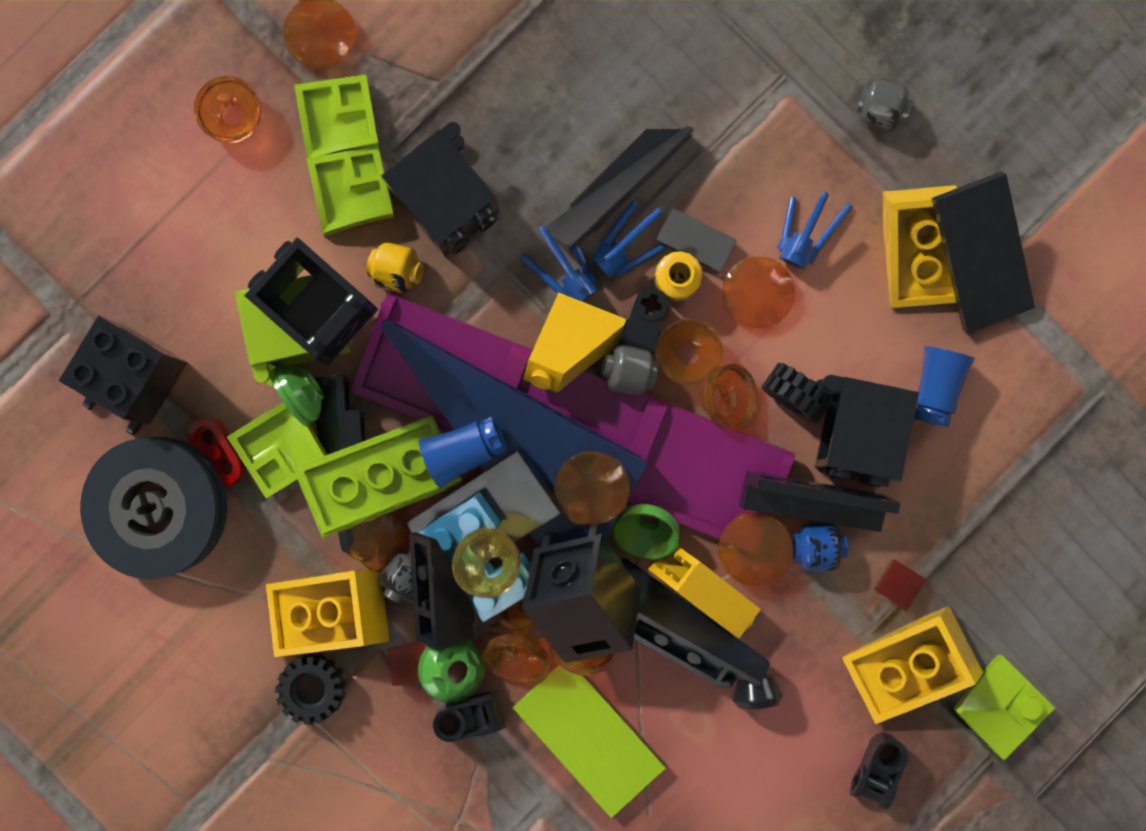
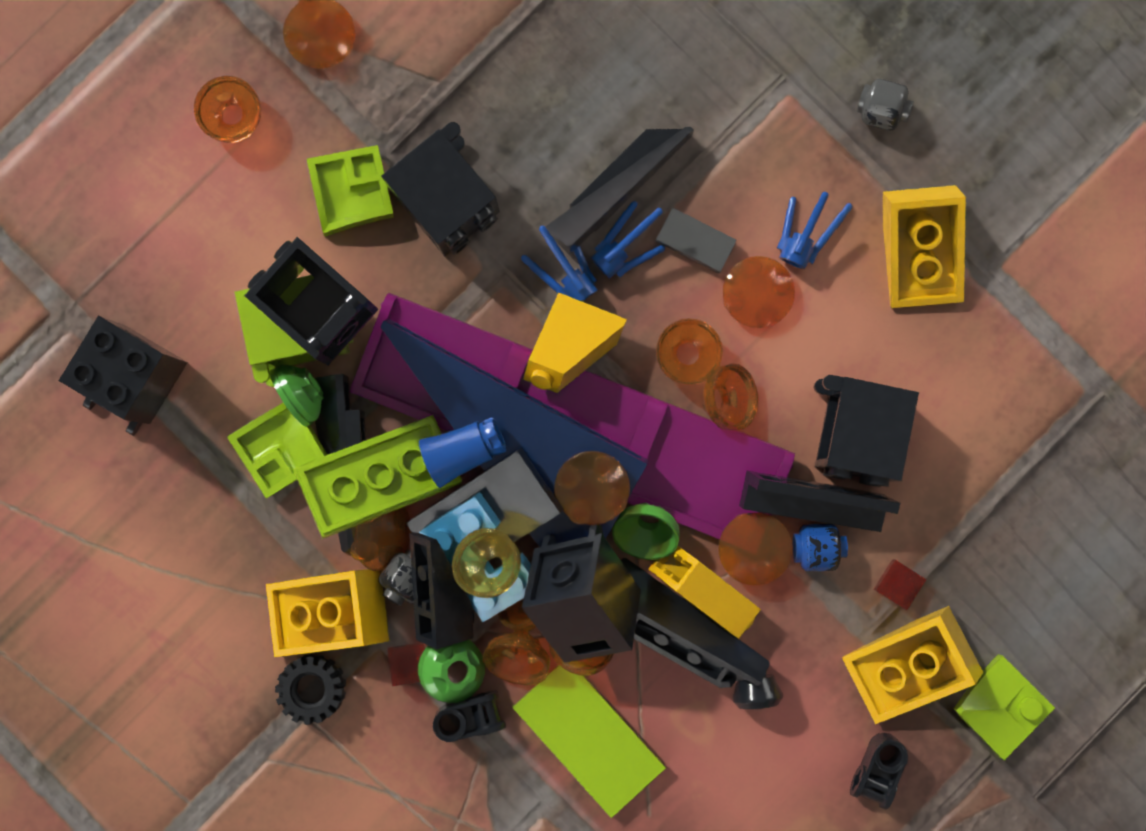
black wheel [80,437,227,579] -> none
red plate [187,418,246,487] -> none
lime plate [294,75,379,158] -> none
yellow head [366,243,424,293] -> none
dark grey head [601,345,658,396] -> none
black piece [618,288,668,356] -> none
yellow head [654,251,703,302] -> none
black tyre [761,362,833,424] -> none
blue plant [914,346,975,428] -> none
black tile [932,172,1035,334] -> none

